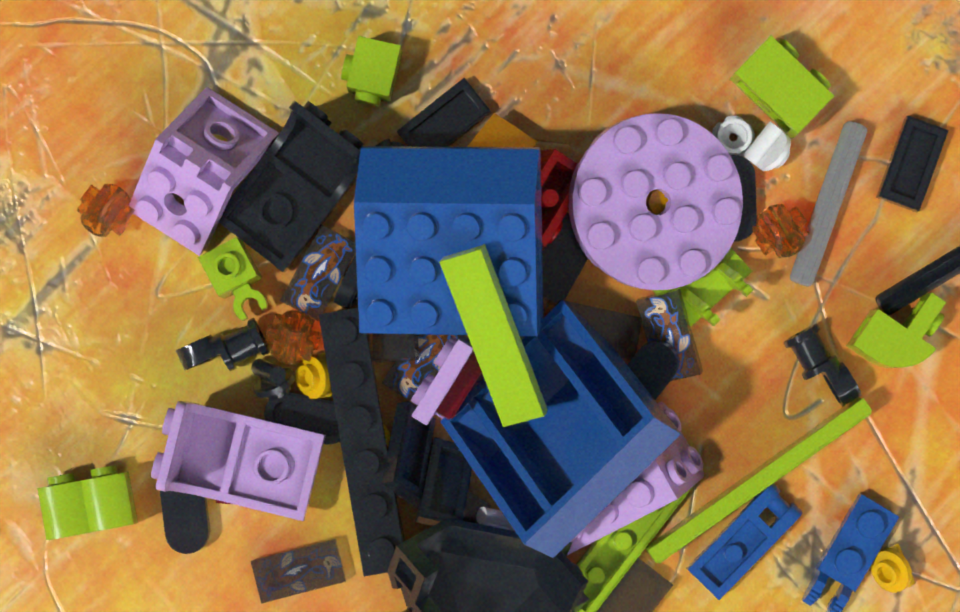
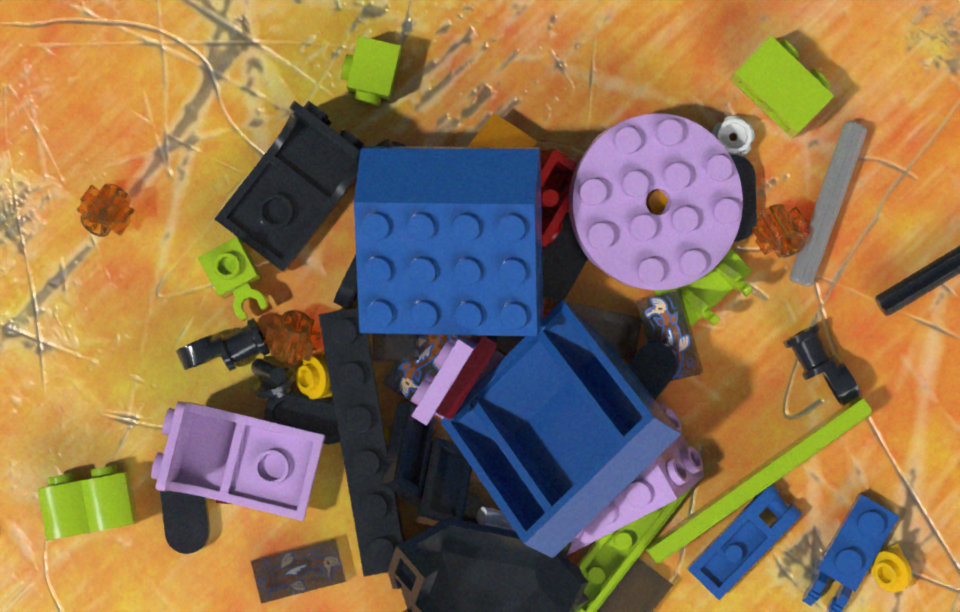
lavender bracket [127,87,279,256] -> none
tile [280,224,356,322] -> none
black tile [397,78,491,147] -> none
lime tile [439,245,548,427] -> none
white plate [743,121,791,171] -> none
lime brick [846,292,946,368] -> none
black tile [876,116,949,213] -> none

